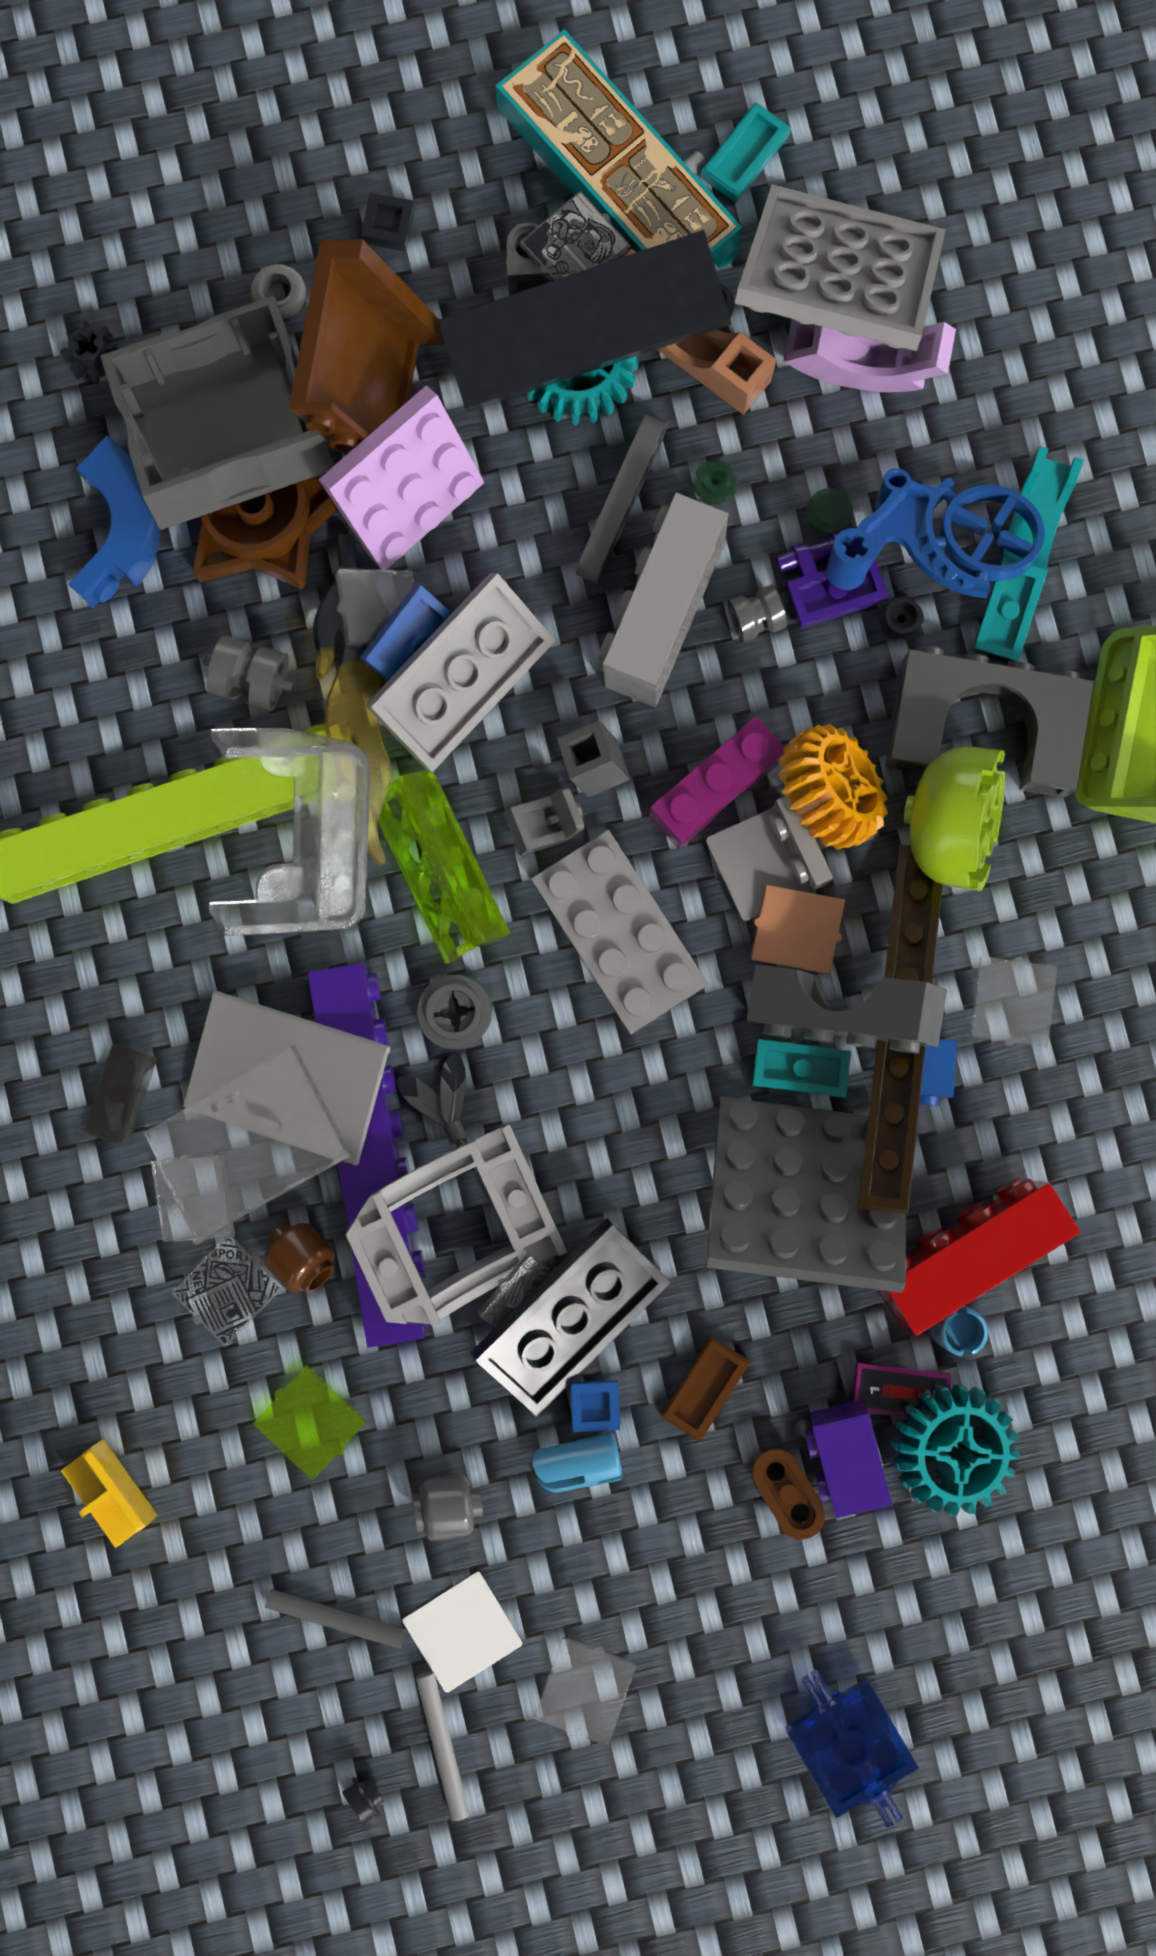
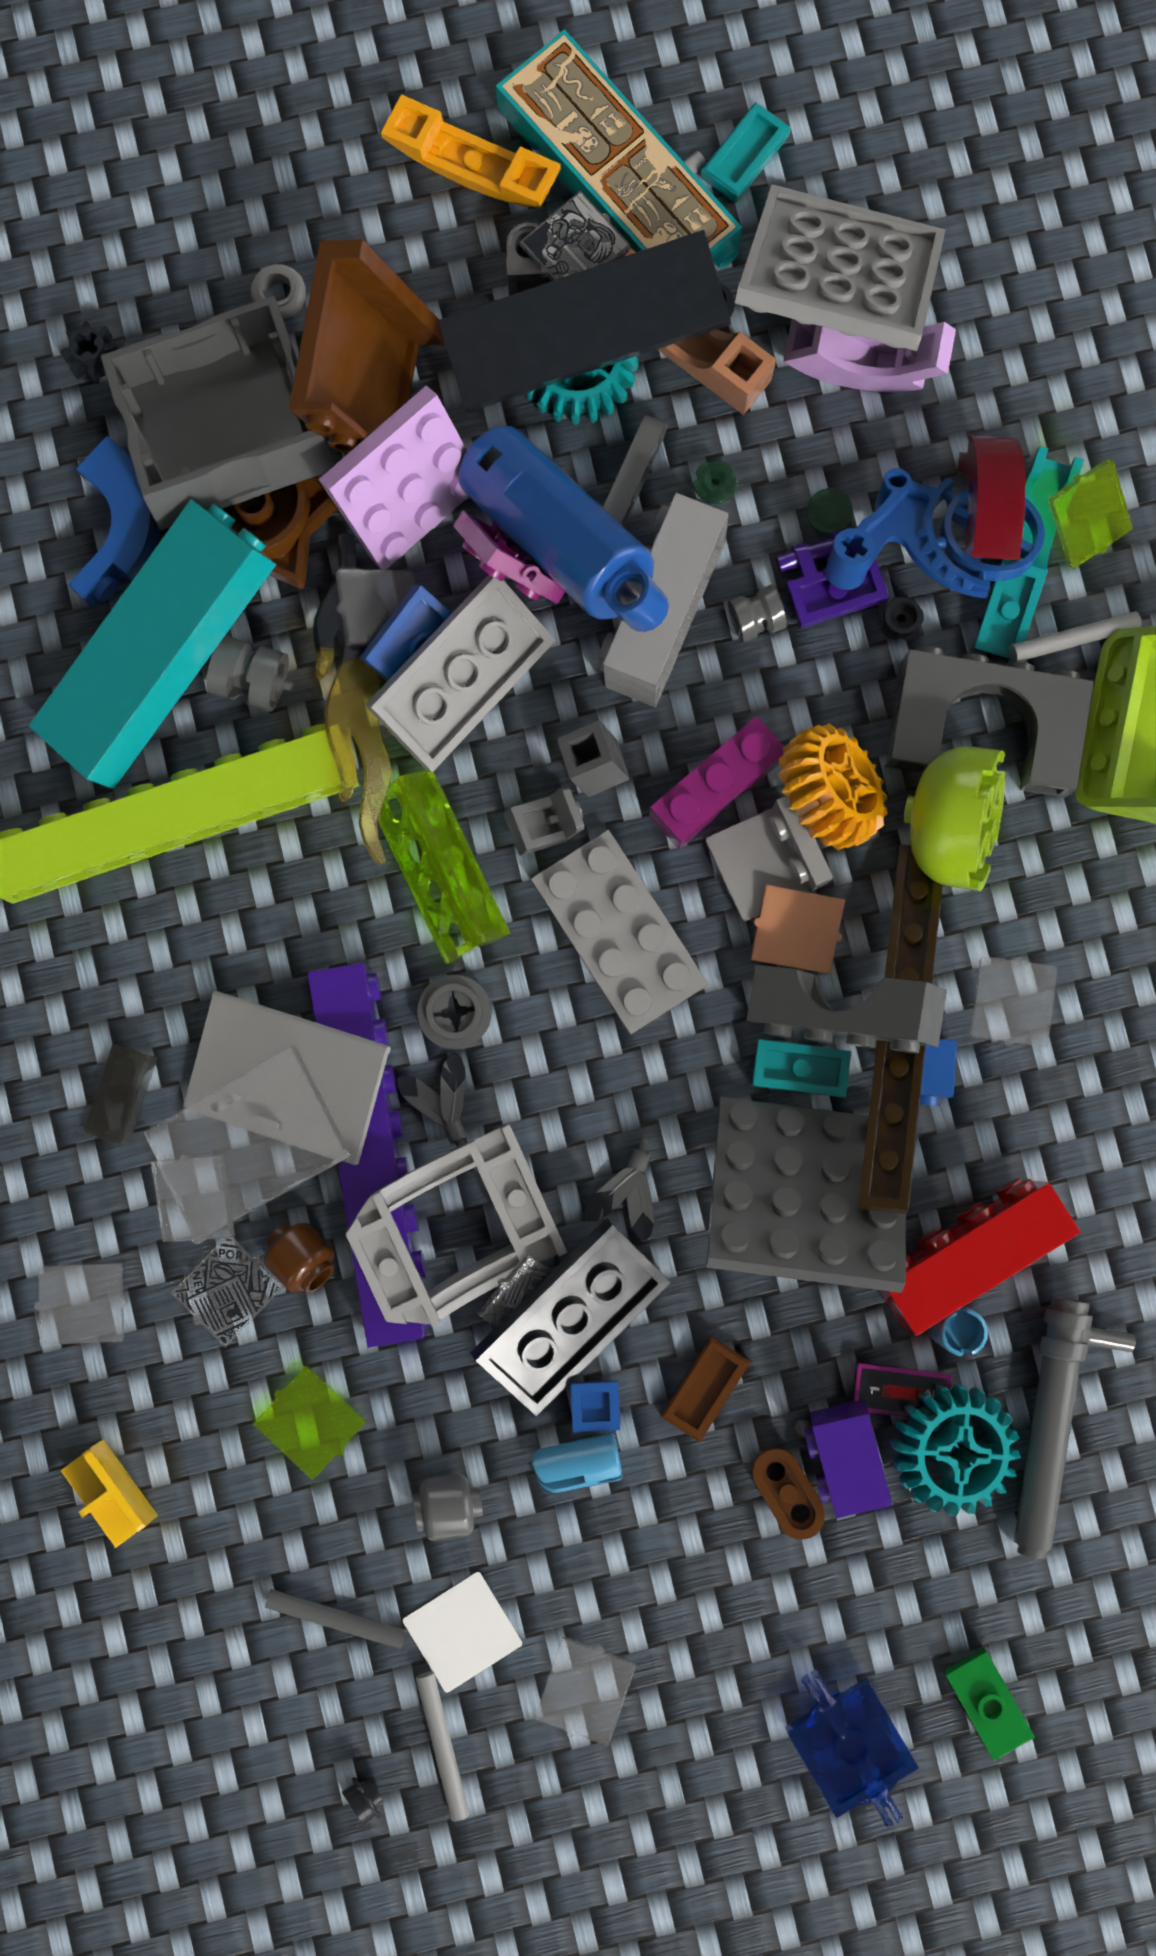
clear windscreen [209,728,370,936] -> none
black plate [361,193,415,252] -> none
none -> teal brick [29,499,277,789]
none -> clear piece [35,1263,128,1345]
none -> light orange slope [381,94,561,208]
none -> magenta plate [453,511,565,604]
none -> blue piece [459,426,669,632]
none -> dark grey piece [584,1138,655,1240]
none -> green plate [943,1647,1035,1761]
none -> dark red arch [957,435,1026,560]
none -> light grey bar [1009,611,1142,662]
none -> dark grey cylinder [1014,1296,1136,1559]
none -> clear neon green piece [1048,458,1133,569]

